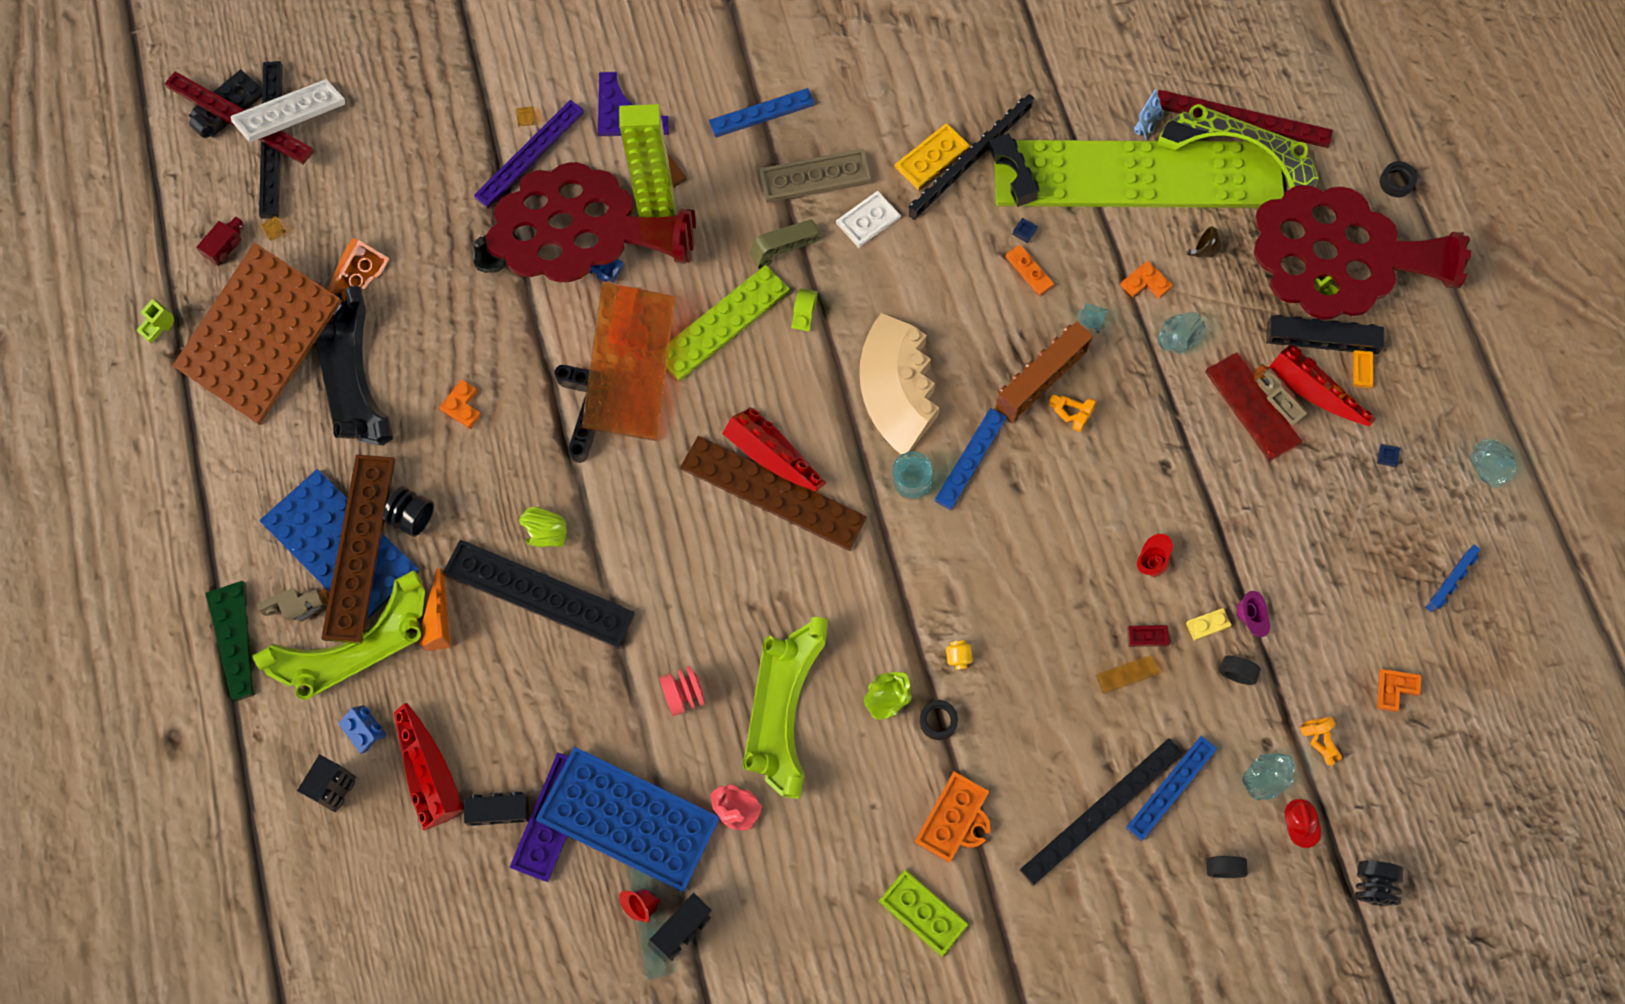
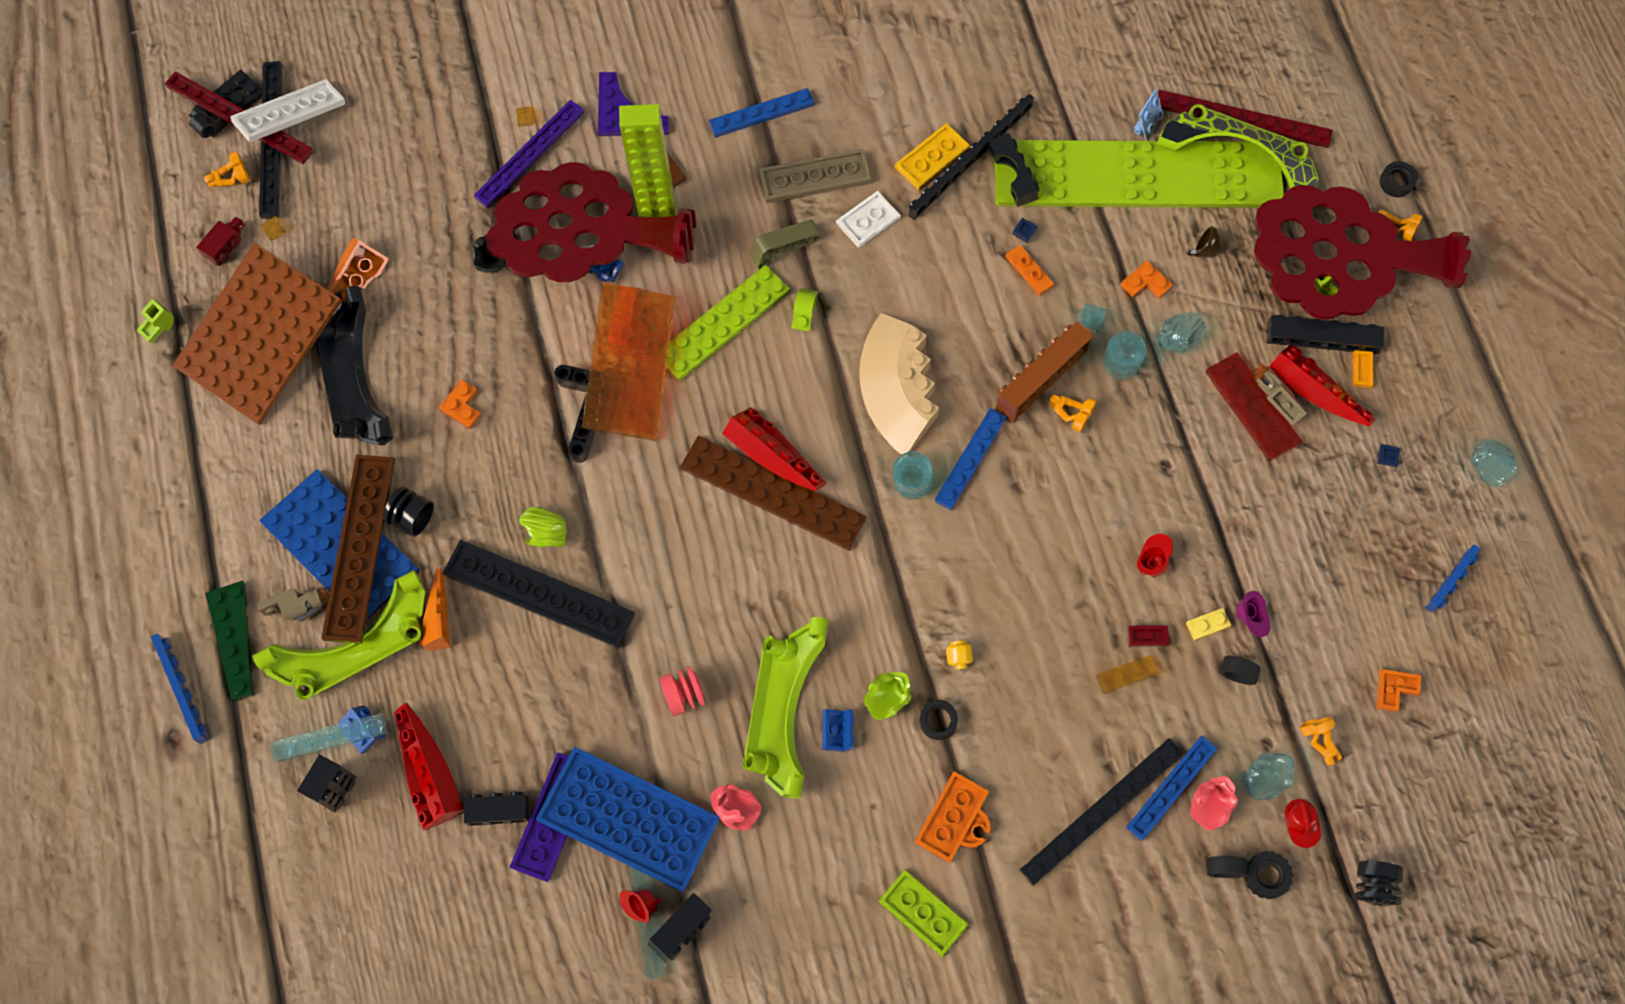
none -> blue plate [151,633,208,744]
none -> light orange piece [204,150,251,188]
none -> clear light blue plate [270,713,387,762]
none -> blue bracket [822,709,855,752]
none -> clear light blue wheel [1102,331,1147,380]
none -> coral hair [1190,776,1238,831]
none -> black tyre [1244,851,1294,899]
none -> light orange piece [1378,210,1423,241]

